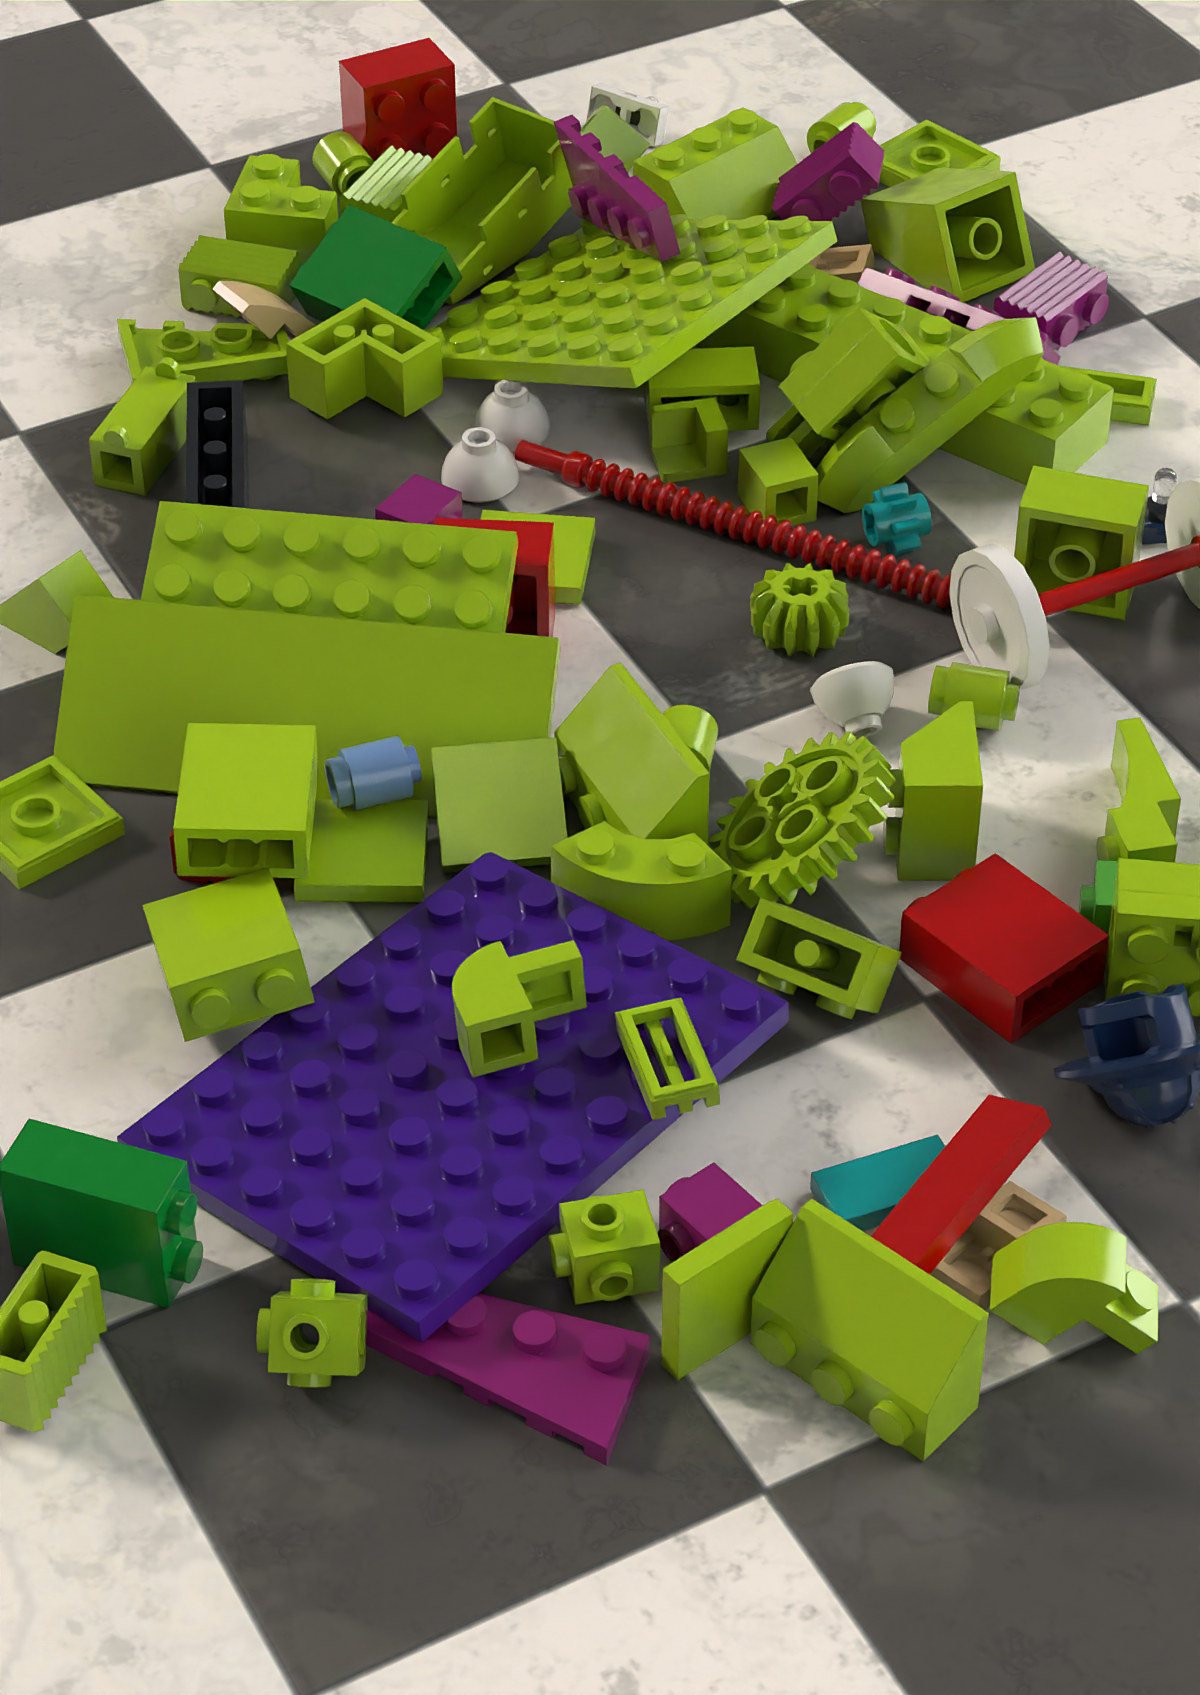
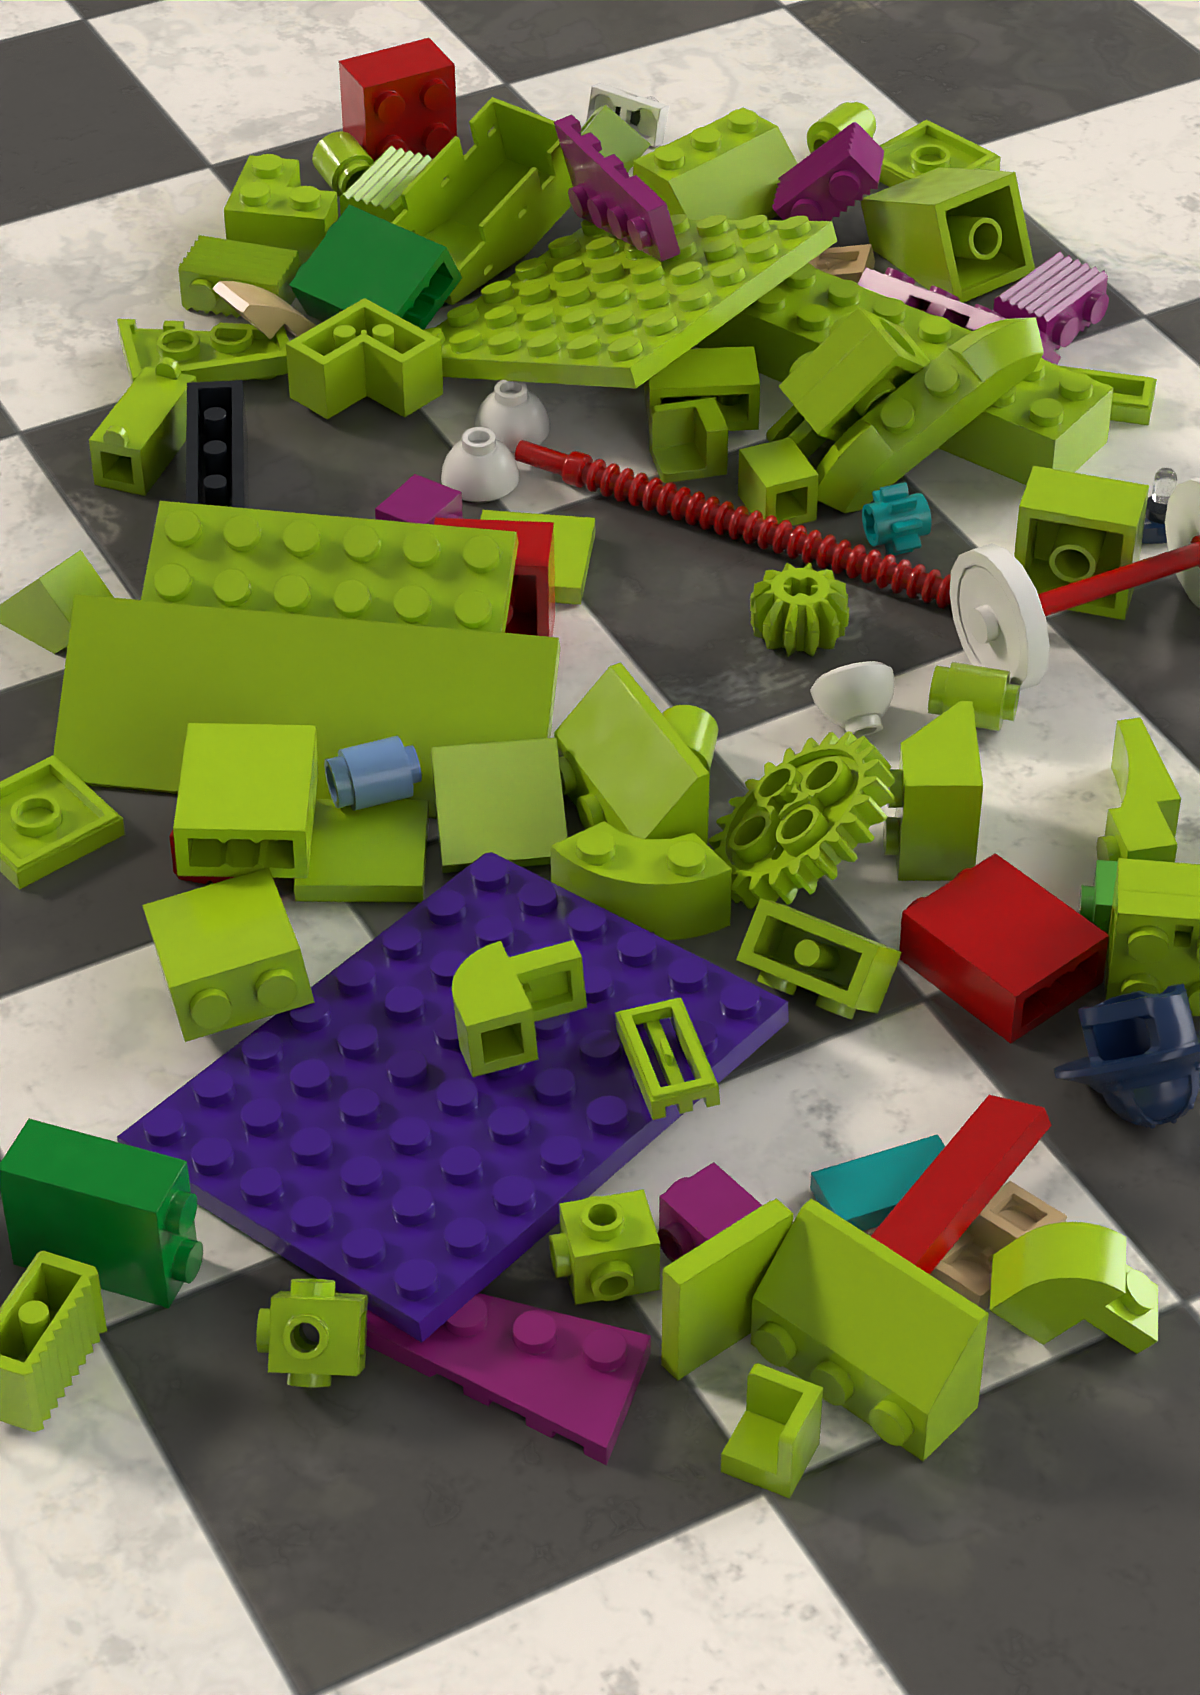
none -> lime panel [721,1363,823,1499]

